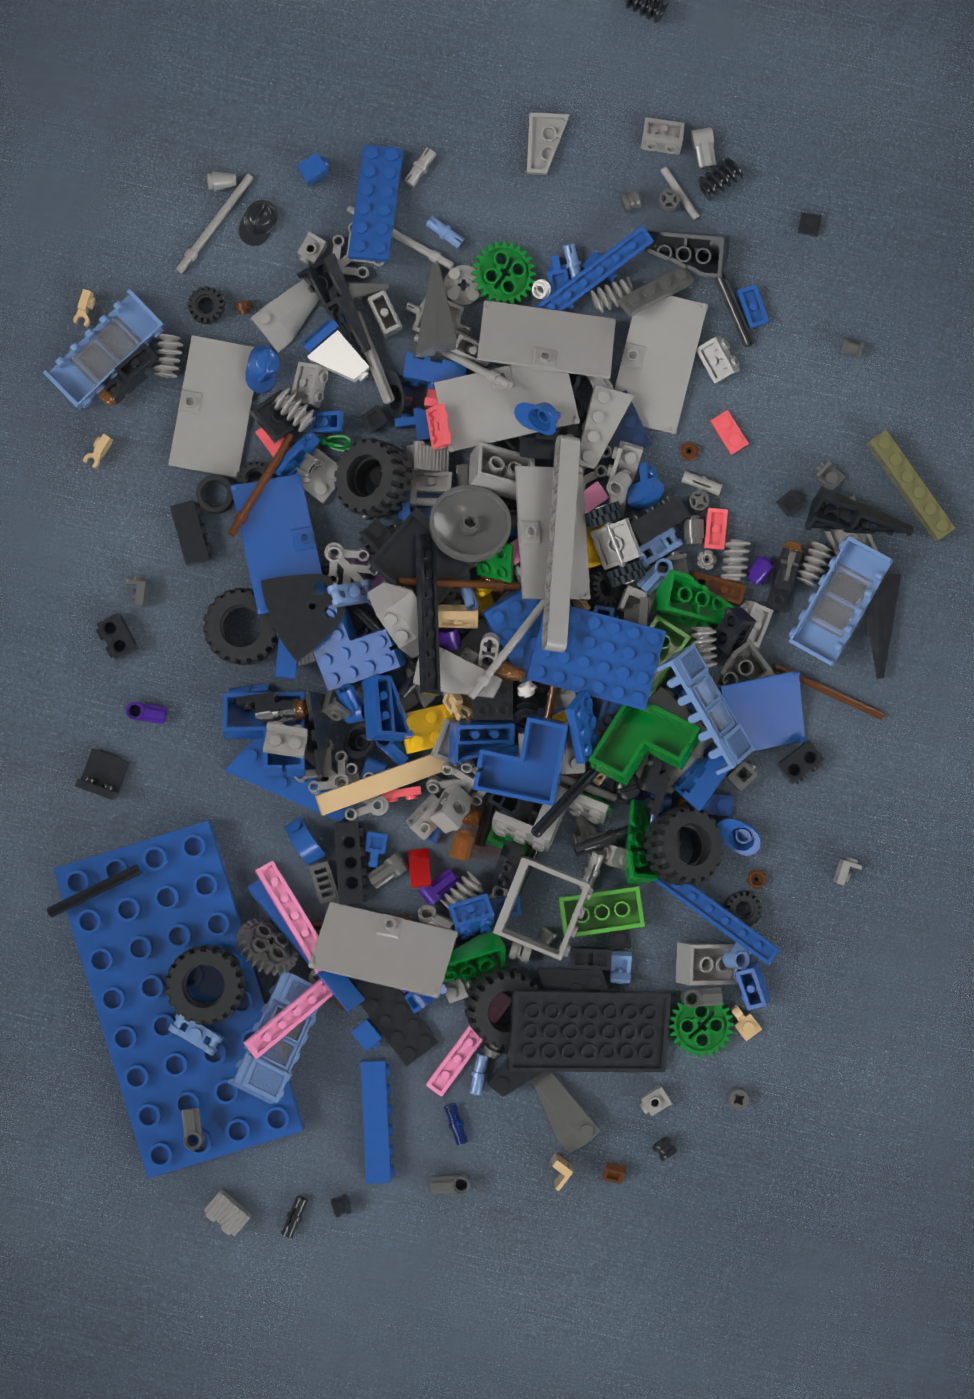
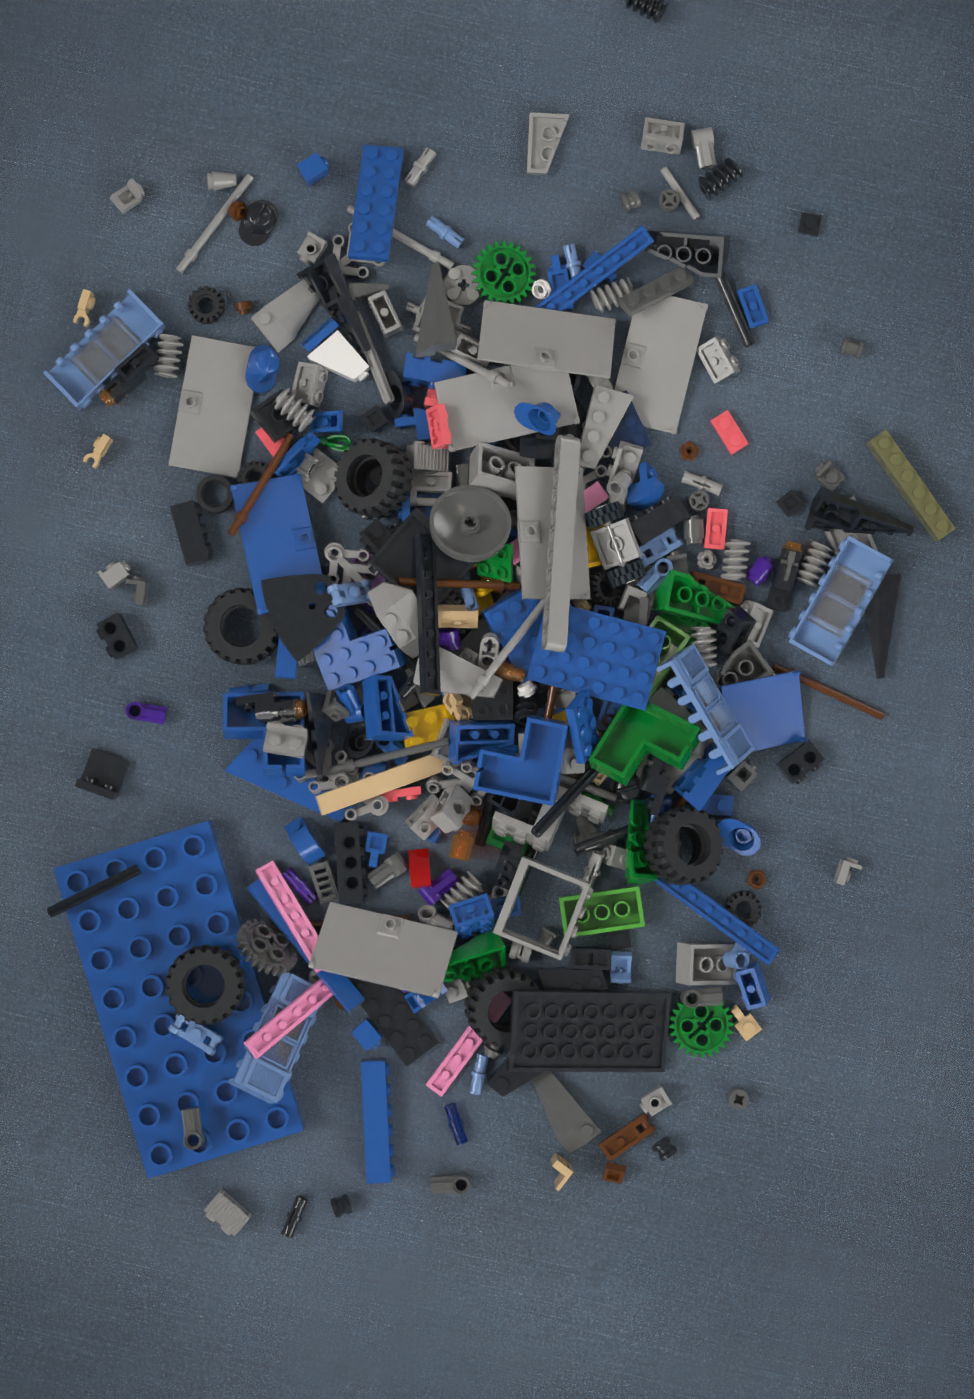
none -> light grey brick [97,560,132,590]
none -> light grey bracket [110,178,144,214]
none -> reddish brown plate [228,201,247,221]
none -> dark purple pin [282,867,318,905]
none -> dark grey bar [329,738,449,774]
none -> reddish brown plate [598,1112,656,1161]

